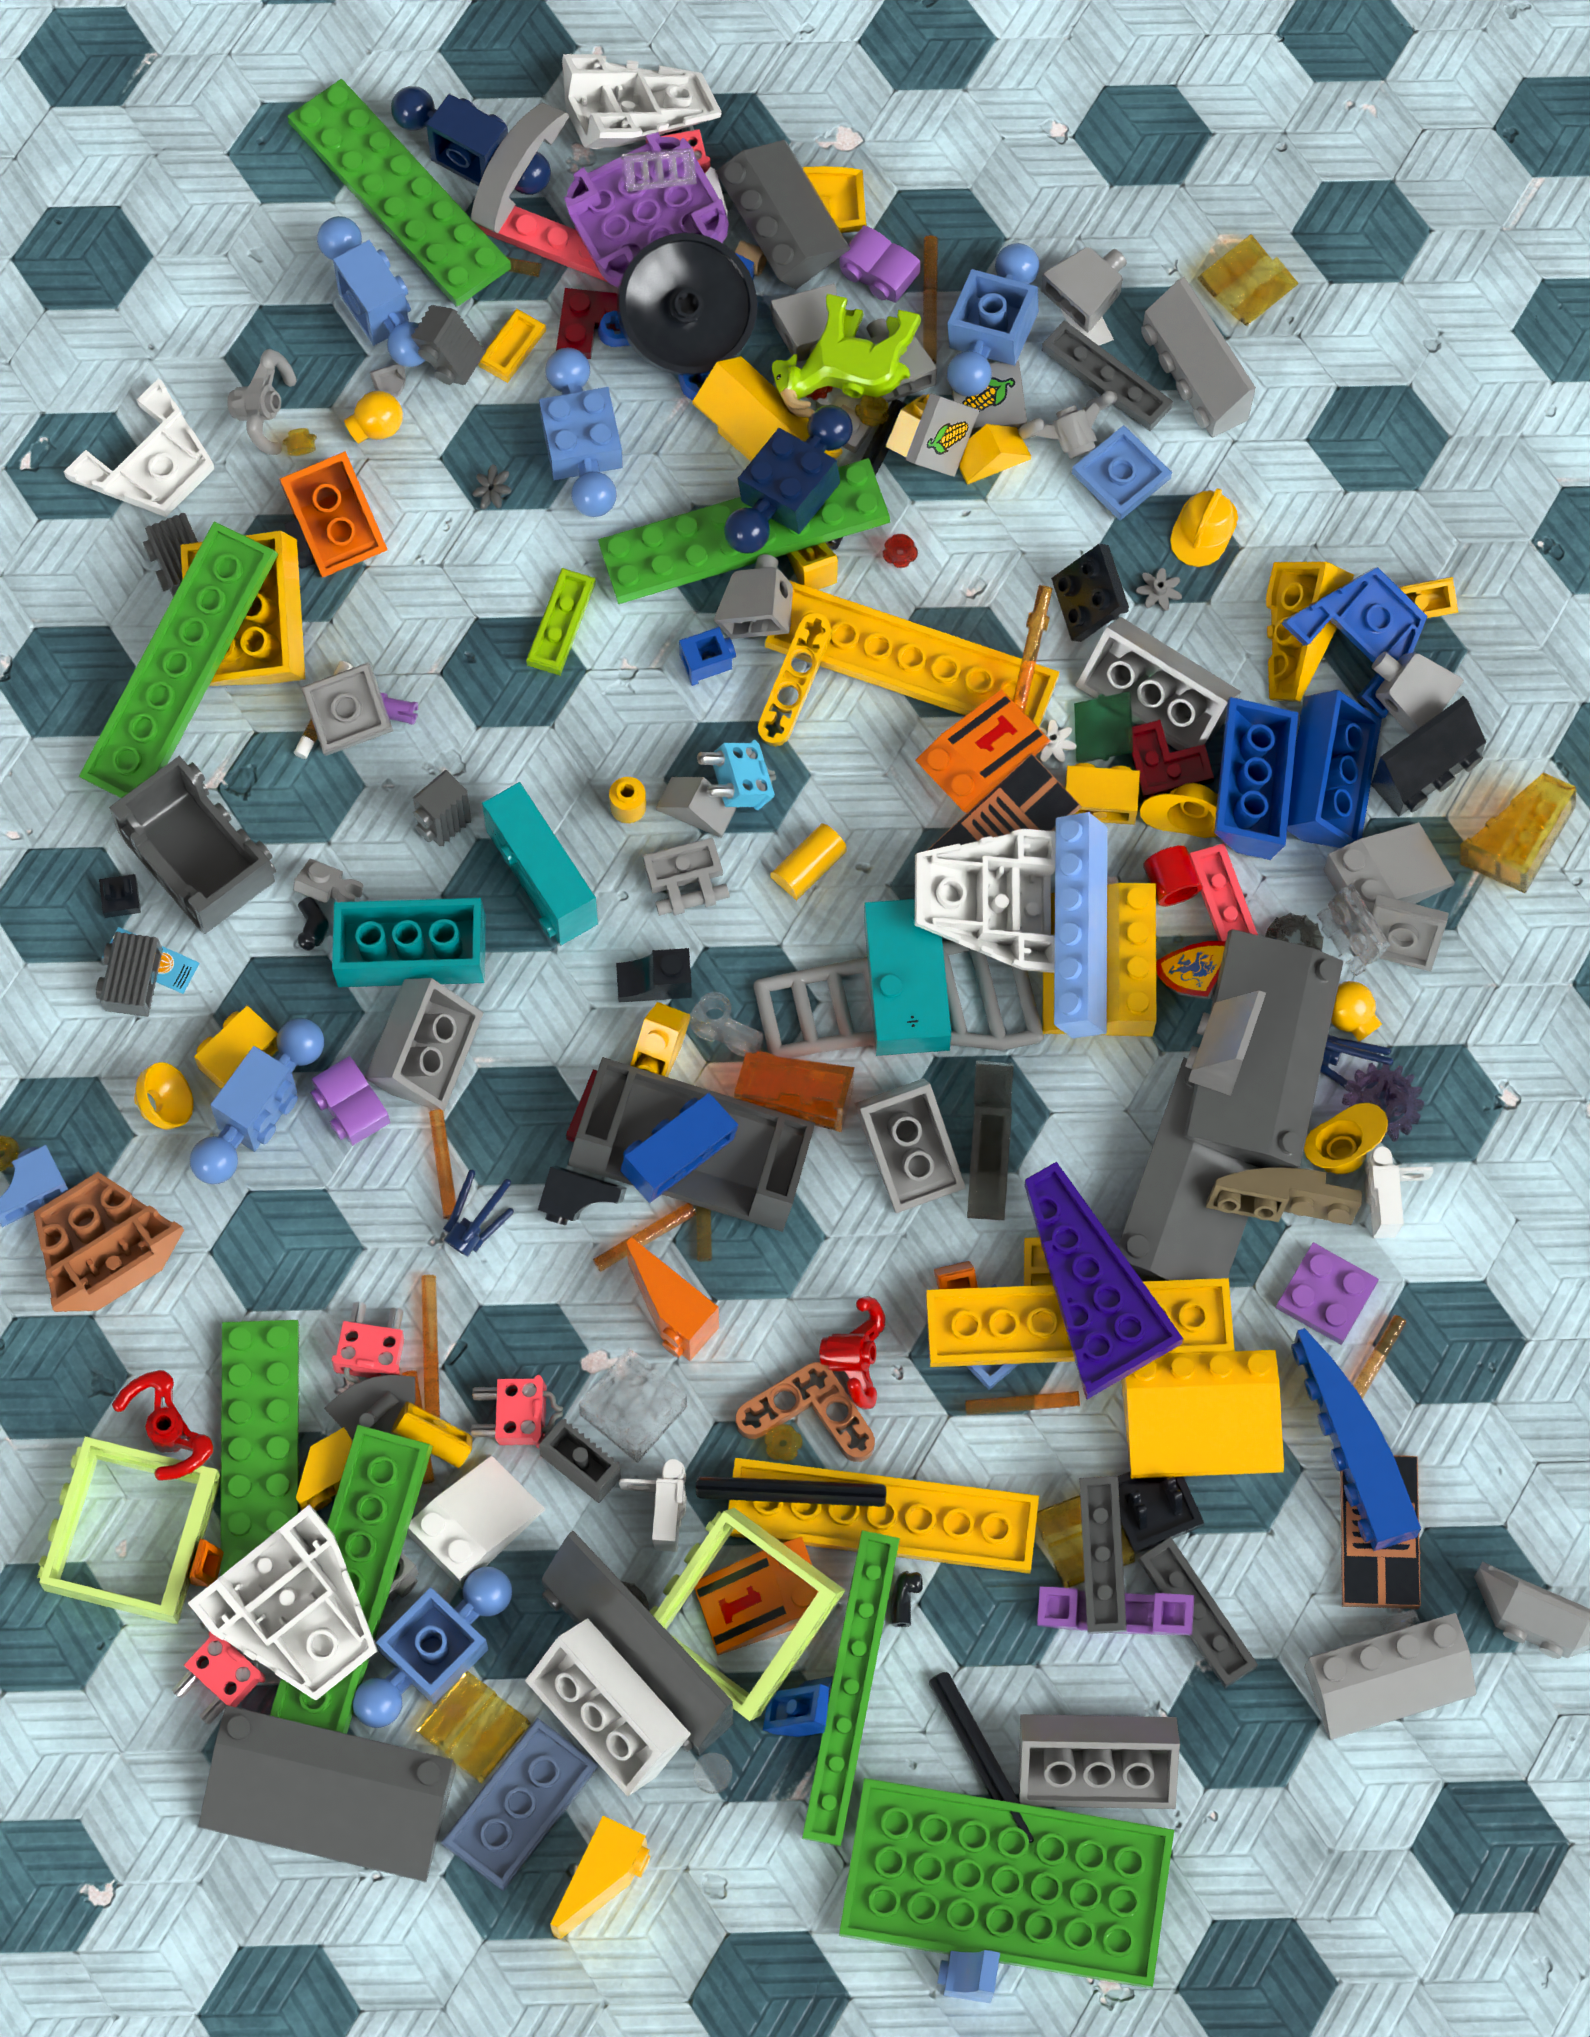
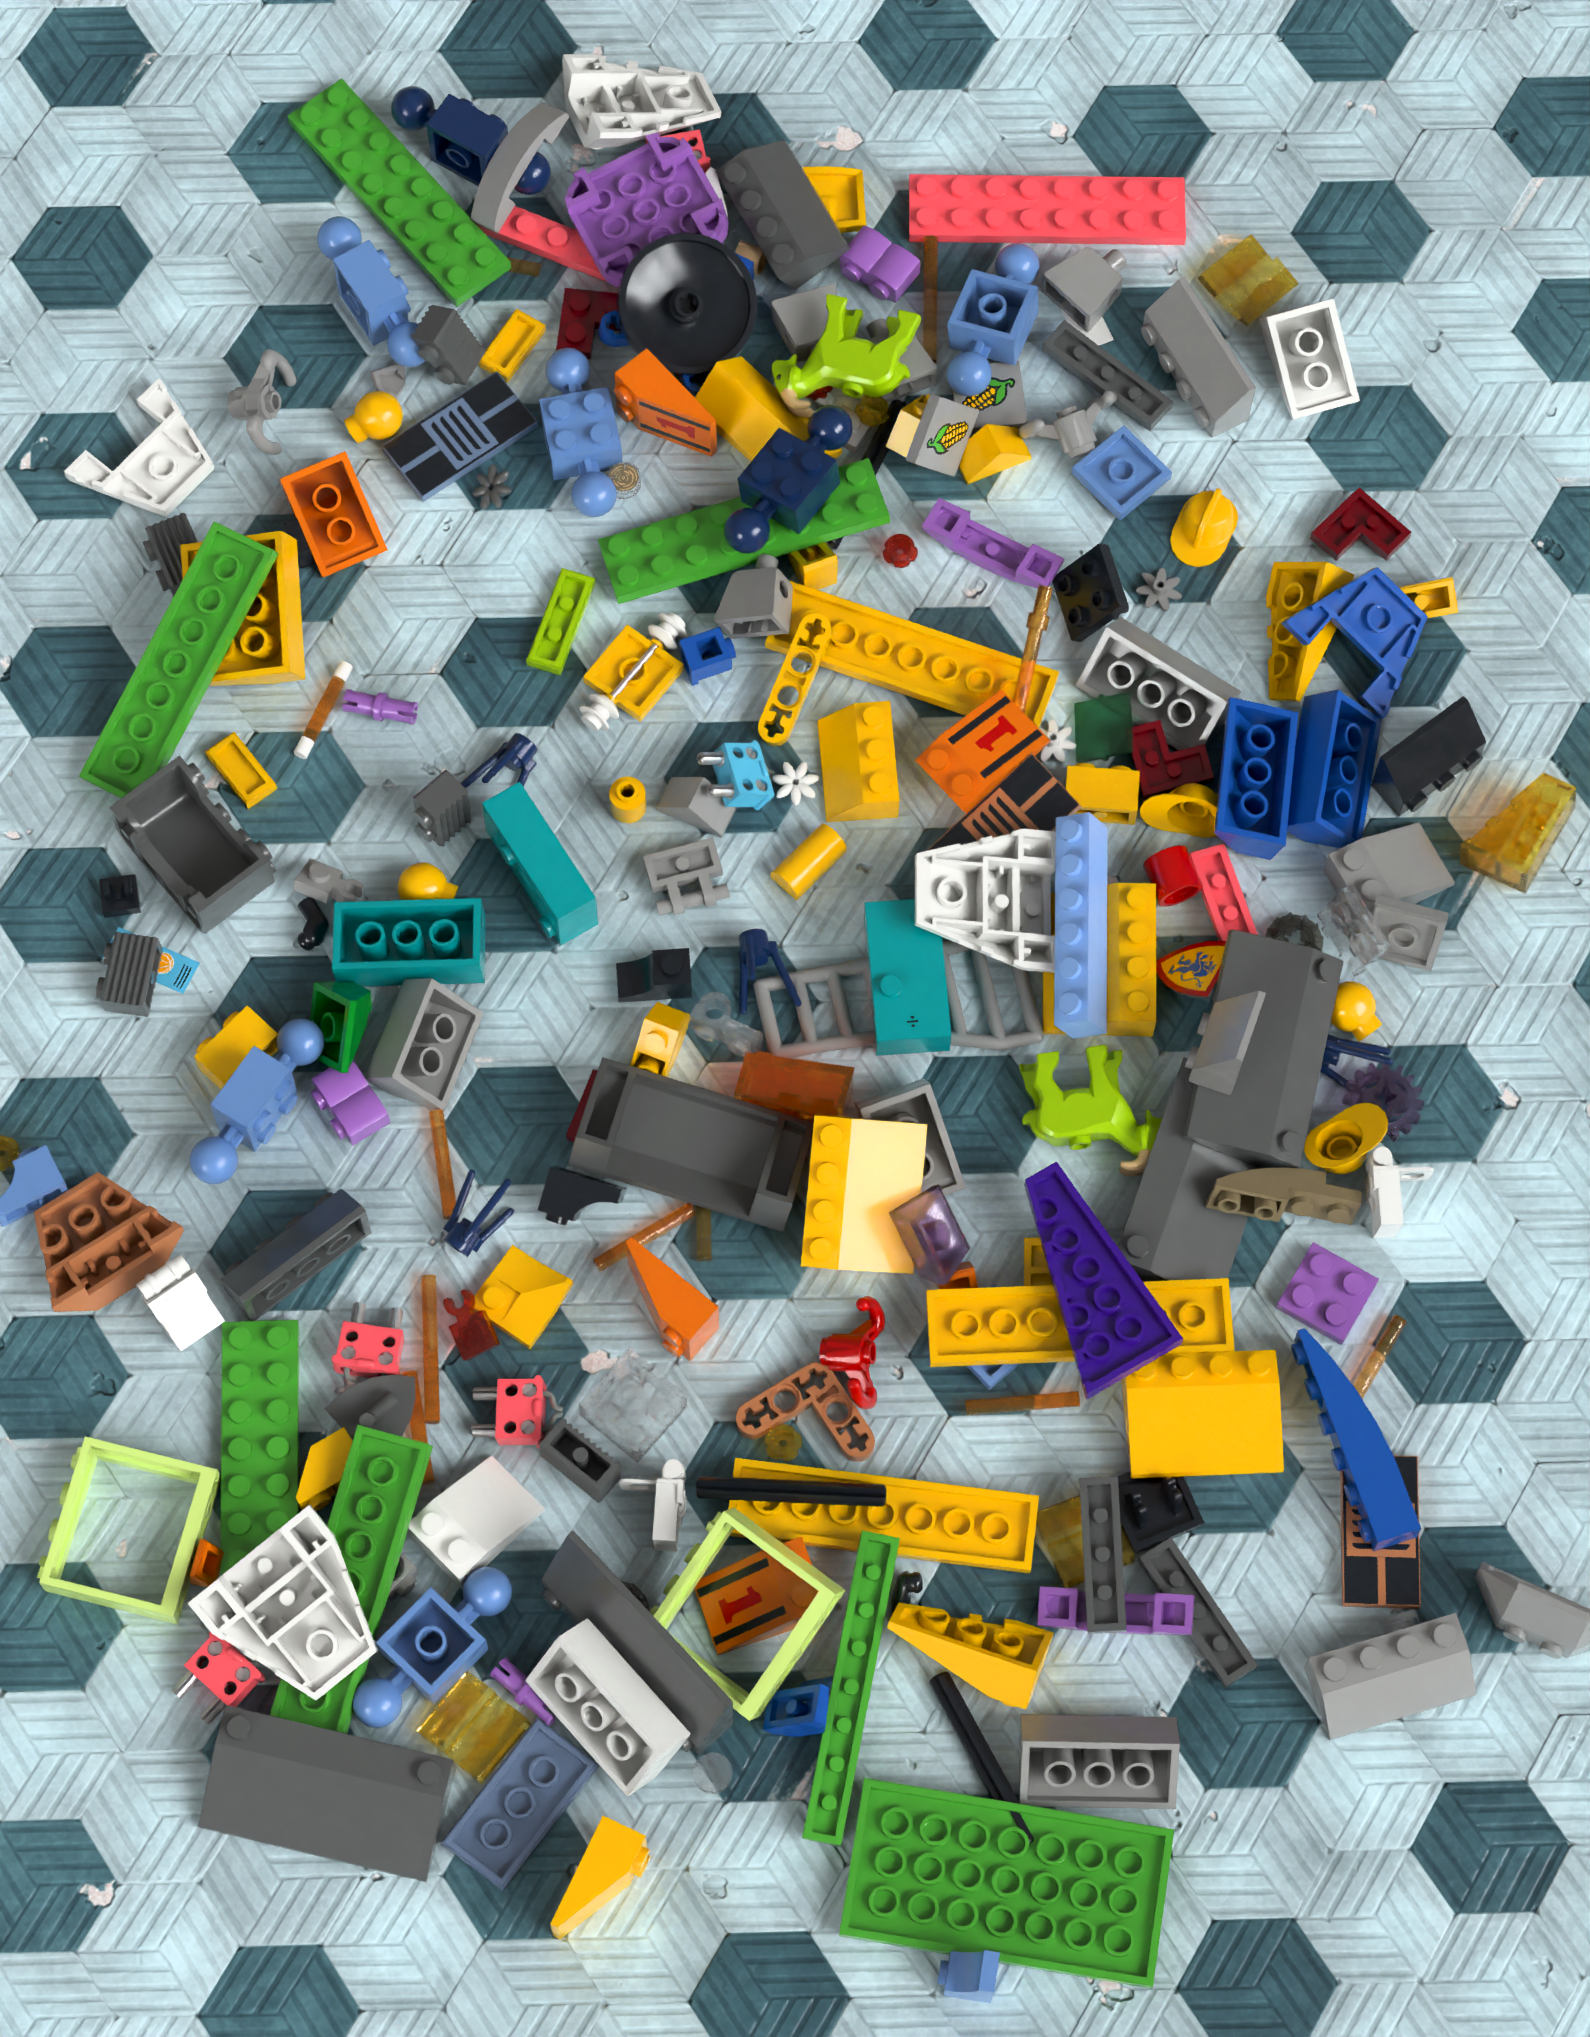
red piece [112,1370,213,1481] -> none
yellow piece [134,1062,193,1130] -> none
clear yellow plate [282,428,317,456] -> none
light grey tile [301,662,393,756] -> none
yellow brick [391,1401,472,1468] -> none
blue brick [620,1093,738,1204] -> none
clear slope [621,148,697,192] -> none
clear smoke slope [967,1060,1014,1220] -> none
light grey torso [1372,651,1464,735] -> none
none -> white piece [136,1254,225,1351]
none -> yellow tile [205,732,277,809]
none -> dark grey slope [221,1188,372,1321]
none -> green slope [310,982,372,1073]
none -> black tile [382,371,538,502]
none -> yellow piece [397,862,459,900]
none -> clear red plate [443,1289,501,1361]
none -> dark blue plant [460,733,537,788]
none -> yellow plate [468,1245,573,1349]
none -> medium lavender pin [490,1657,556,1726]
none -> yellow plate [580,612,687,732]
none -> tile [606,462,641,499]
none -> orange slope [614,348,717,457]
none -> dark blue plant [738,929,802,1015]
none -> white plant [772,762,819,805]
none -> yellow slope [801,1114,927,1274]
none -> yellow slope [817,701,900,823]
none -> yellow wedge [887,1602,1054,1709]
none -> slope [889,1184,970,1285]
none -> coral plate [909,174,1186,245]
none -> medium lavender slope [922,498,1064,590]
none -> lime animal [1019,1045,1162,1176]
none -> white slope [1259,299,1360,420]
none -> dark red plate [1310,487,1412,561]

